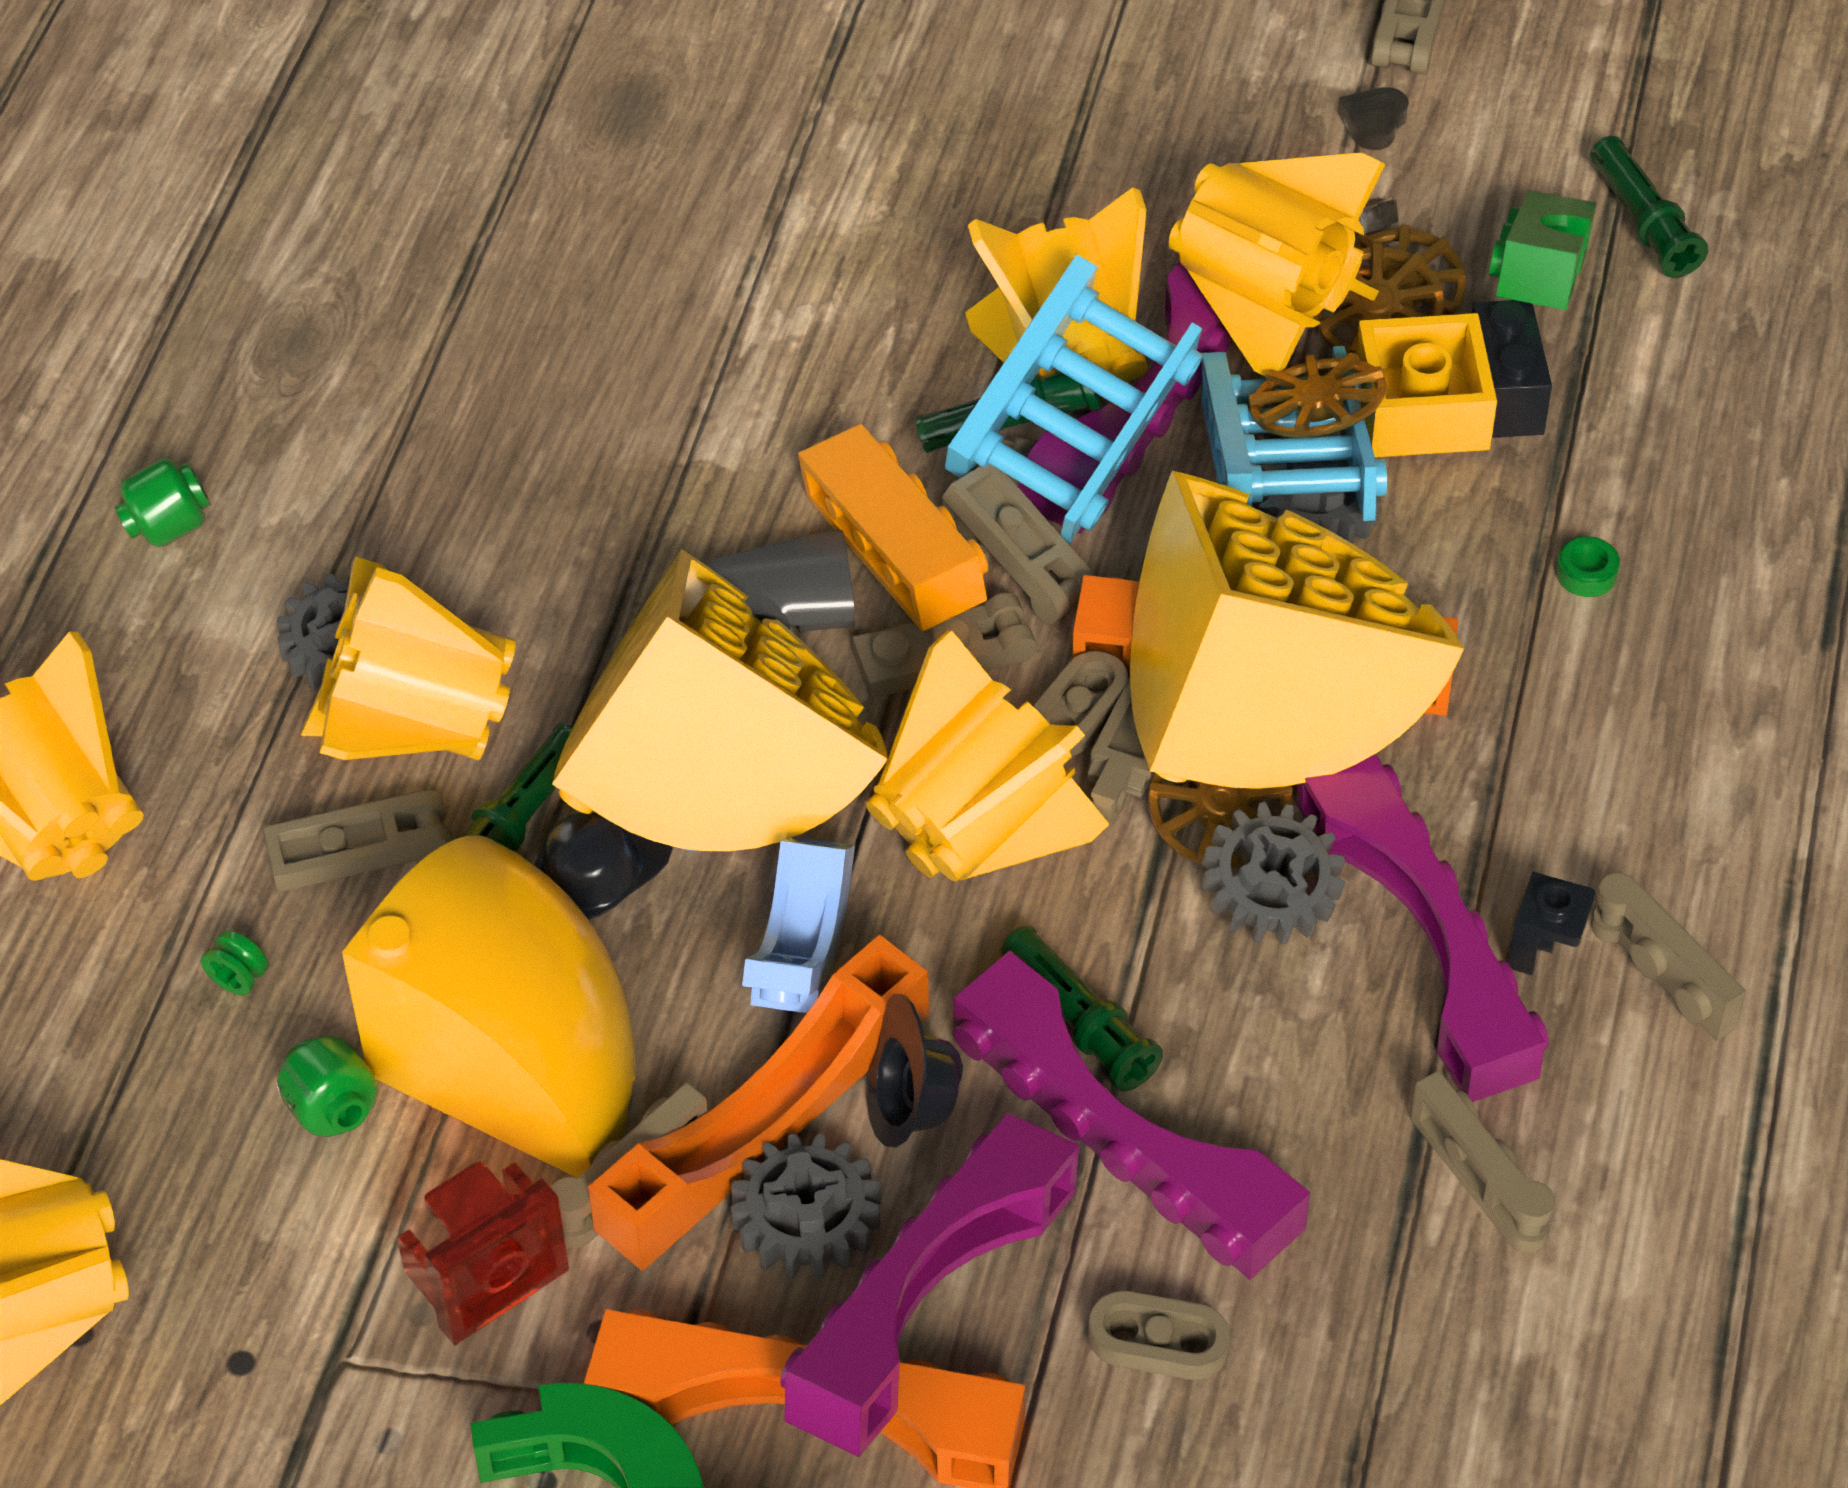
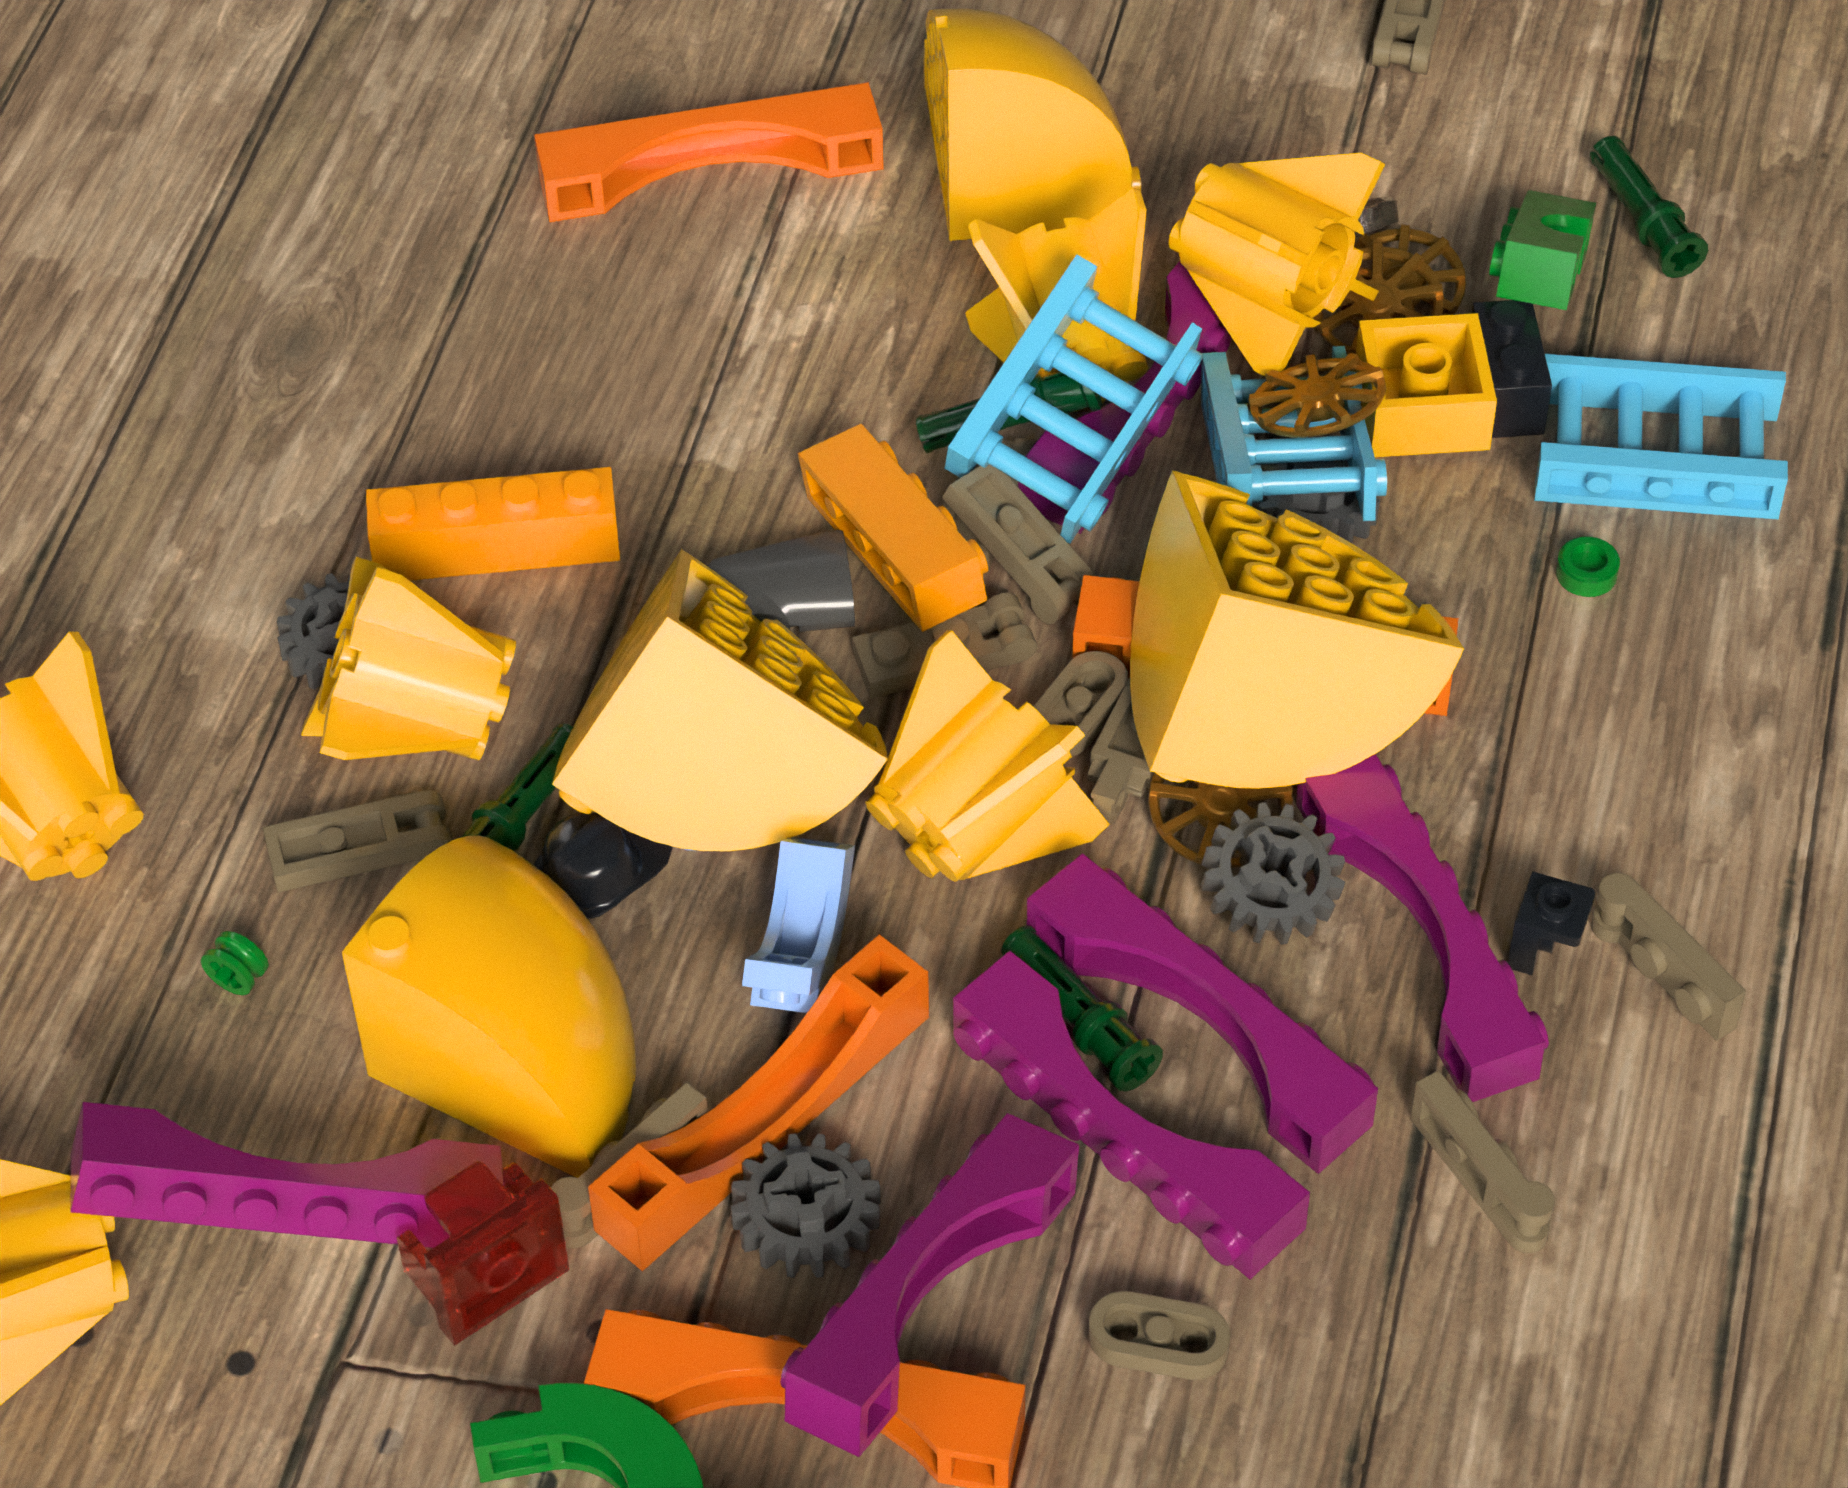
green head [114,457,211,548] -> none
green head [276,1036,378,1137] -> none
black piece [867,994,963,1148] -> none
clear smoke tile [1338,87,1409,150] -> none
none -> magenta arch [70,1102,507,1254]
none -> light orange brick [366,467,621,581]
none -> orange arch [534,82,884,222]
none -> yellow brick [924,8,1141,241]
none -> magenta arch [1026,853,1378,1174]
none -> medium azure fence [1534,354,1788,520]

